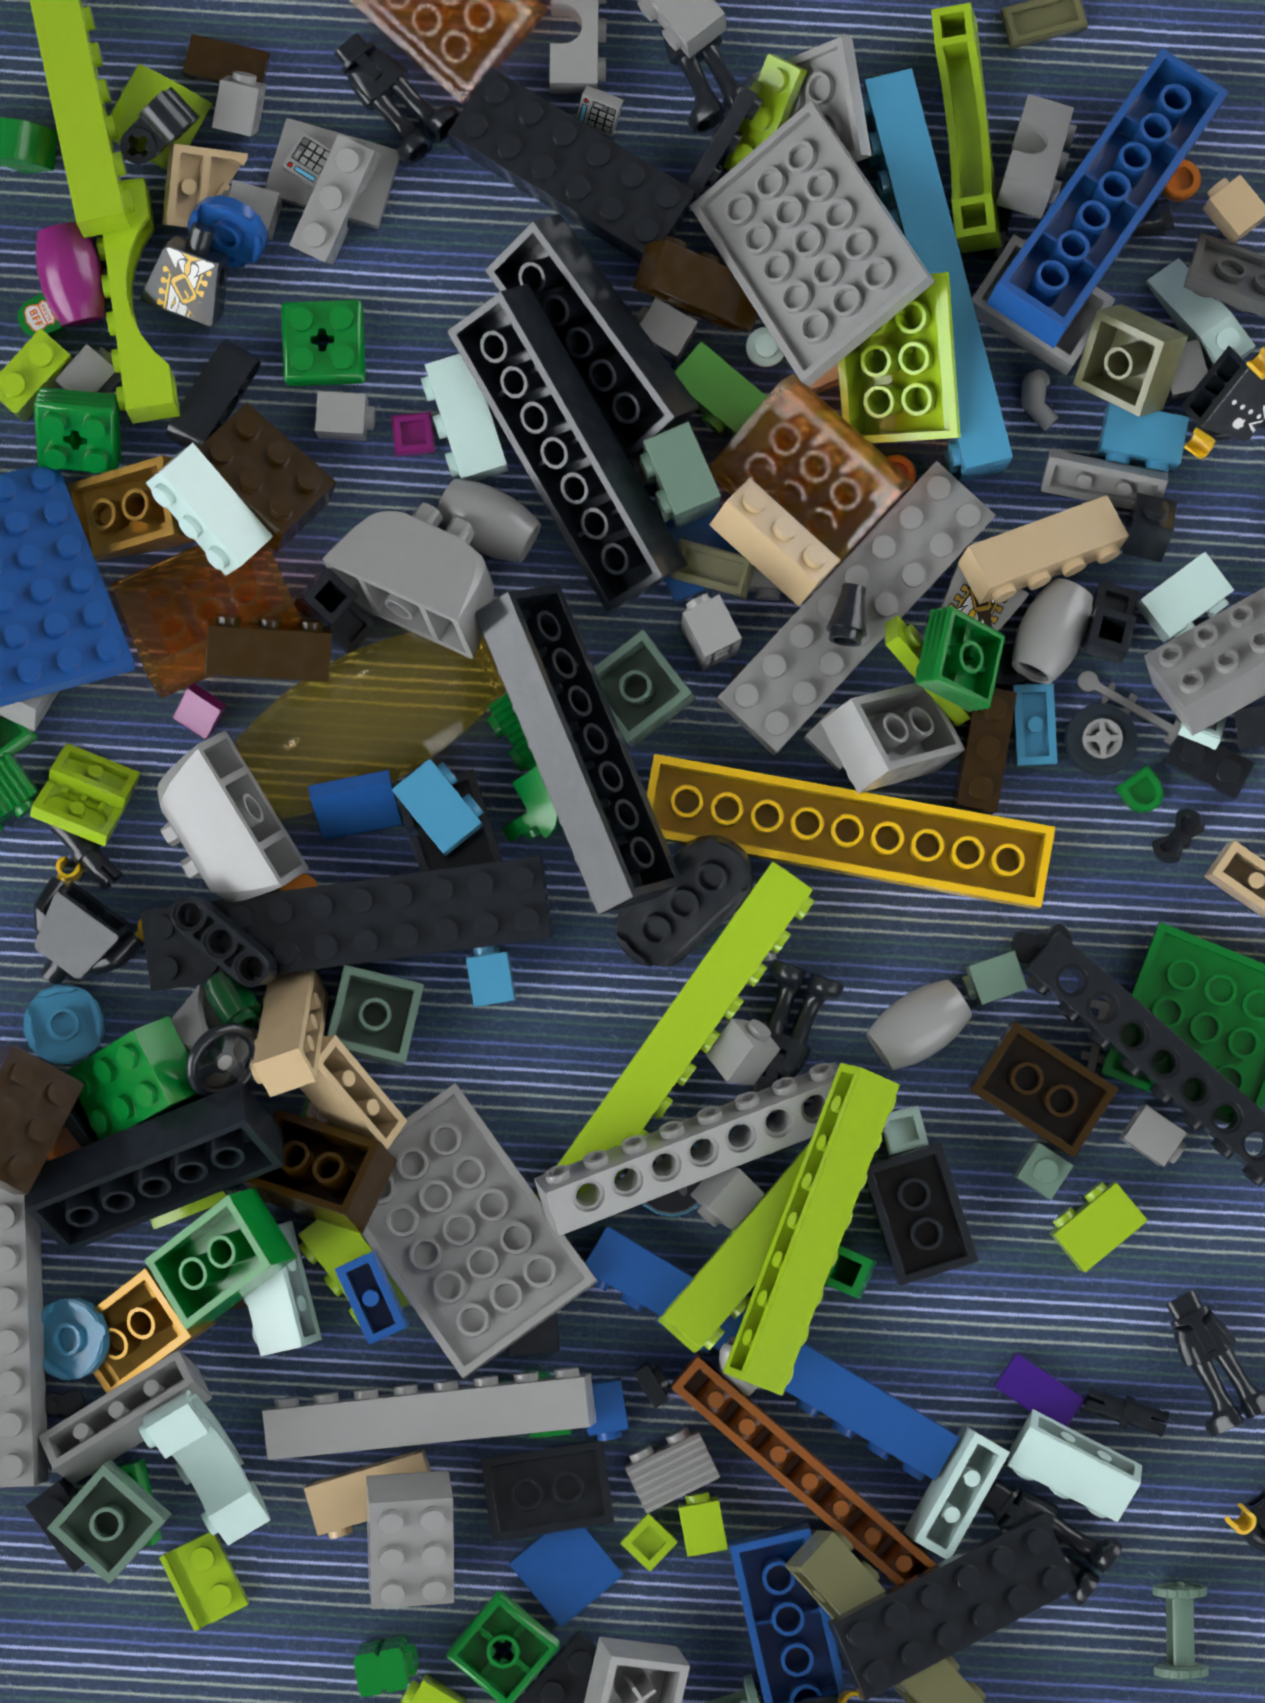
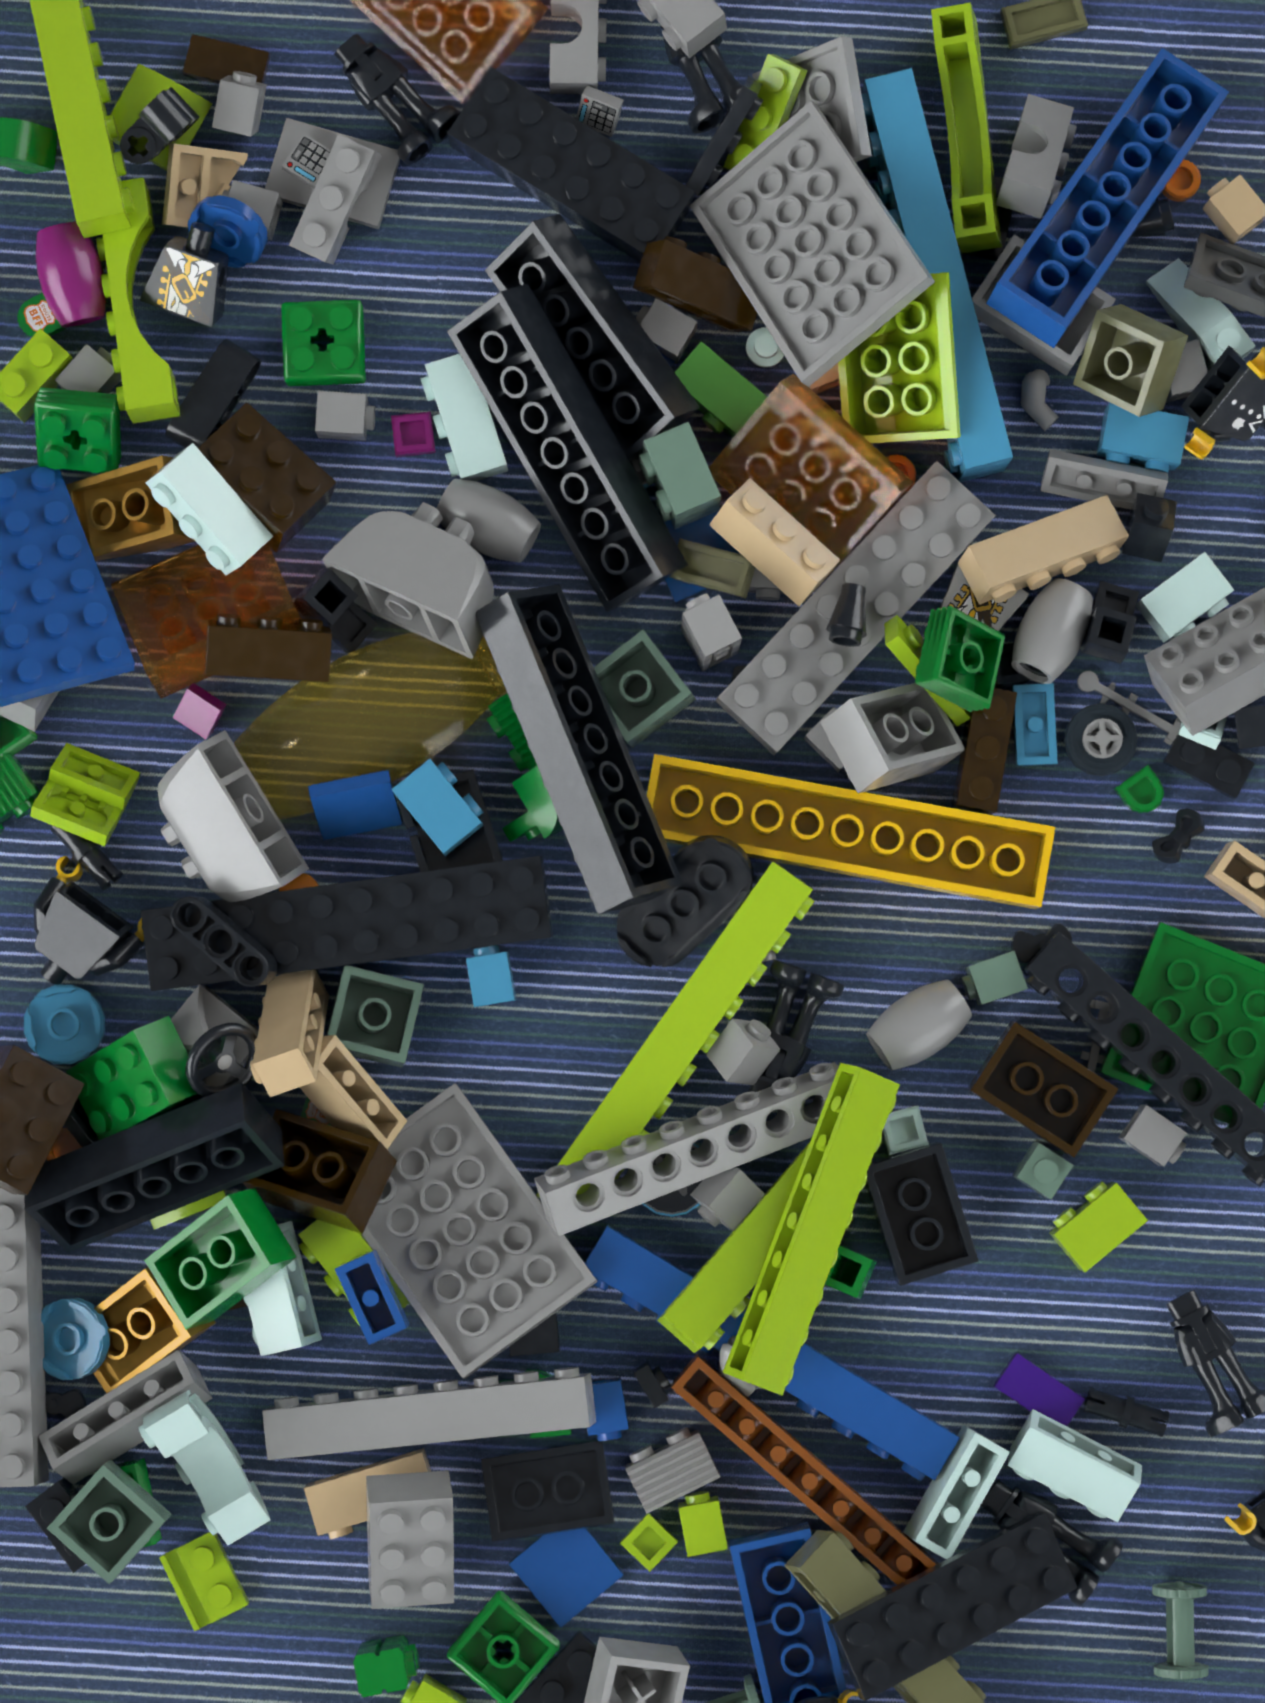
dark green brick [205,970,261,1028] -> none

